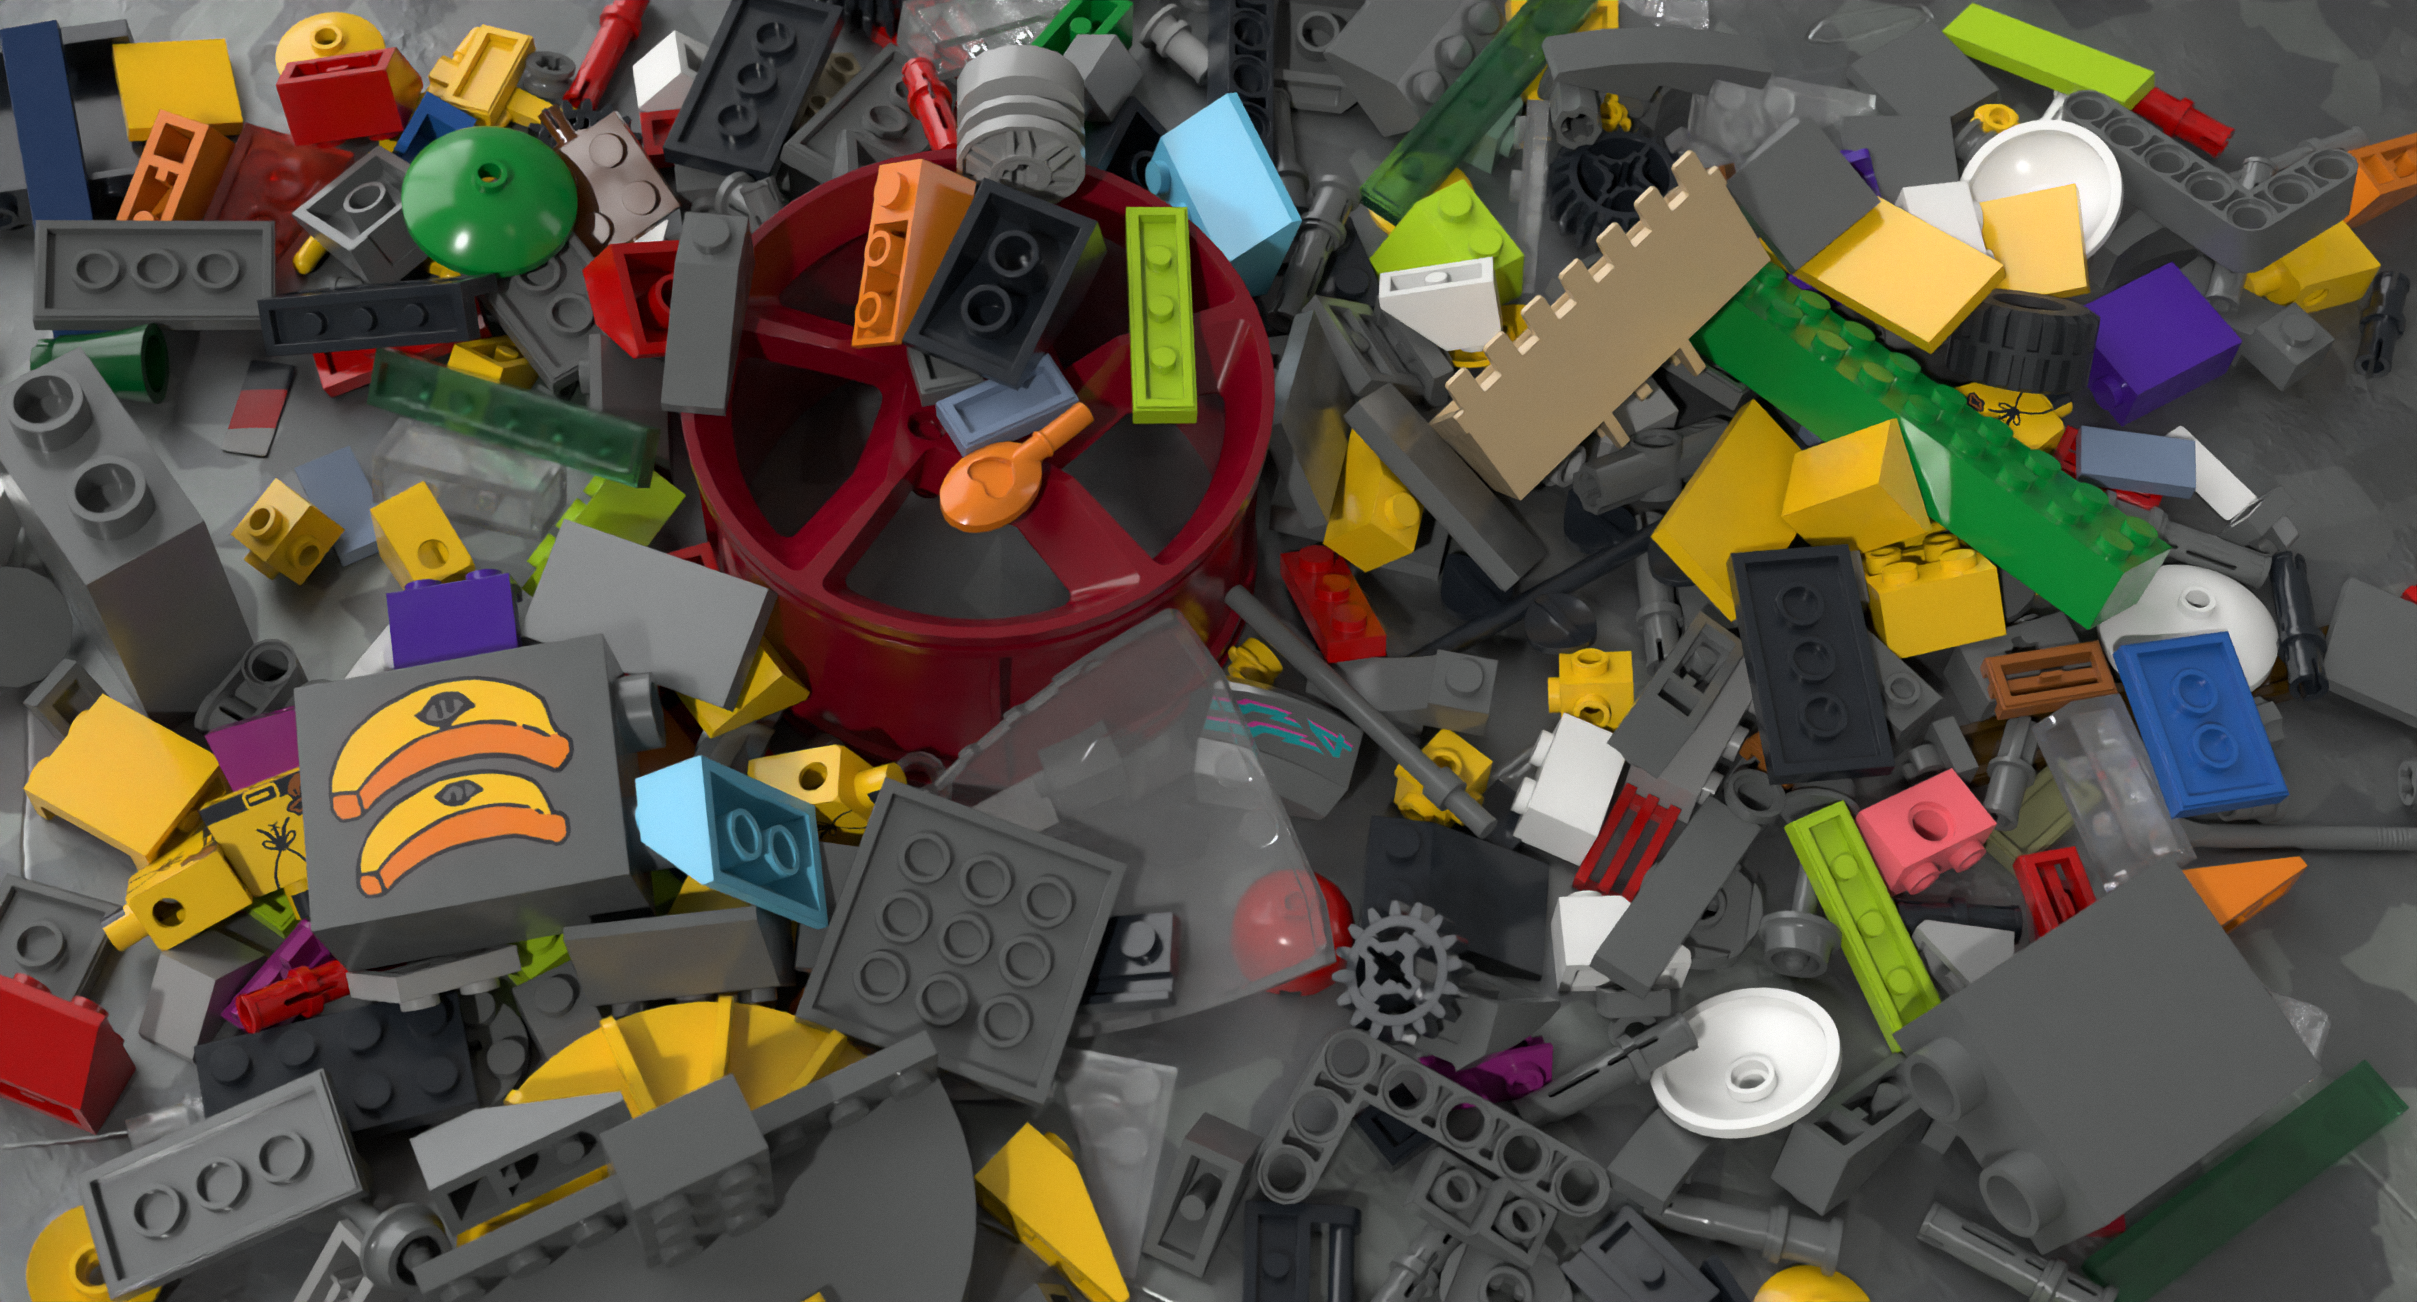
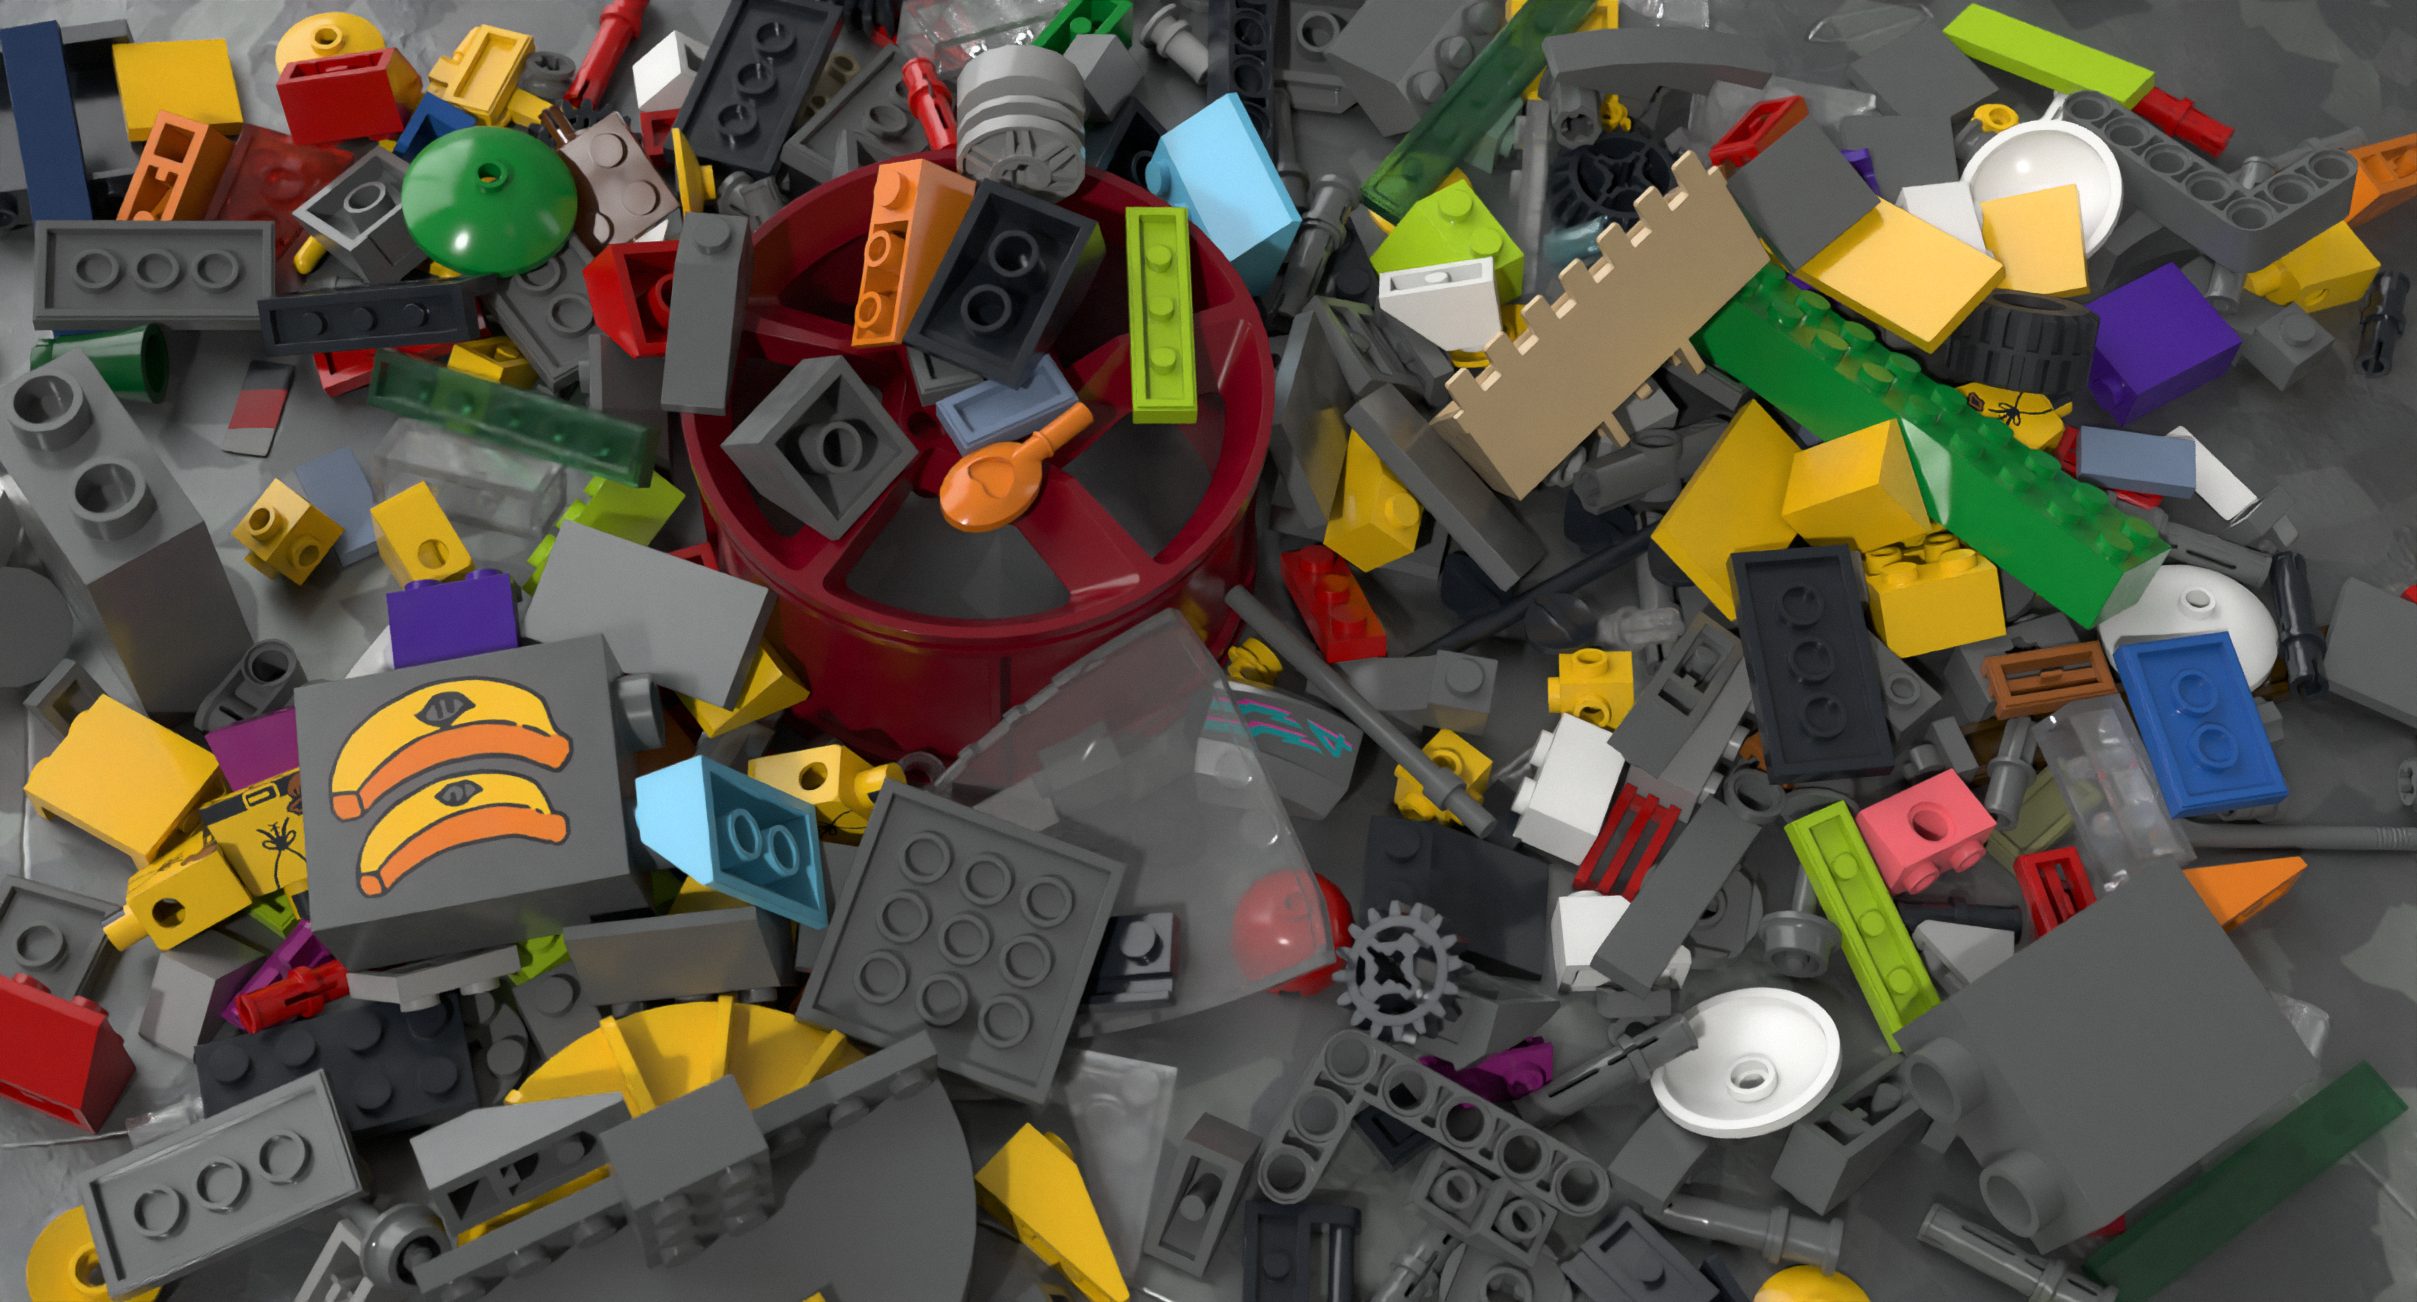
none -> yellow dish [672,128,716,218]
none -> dark grey slope [720,355,919,540]
none -> clear light blue pin [1543,215,1613,269]
none -> clear axle [1588,606,1685,653]
none -> red tile [1708,95,1809,168]

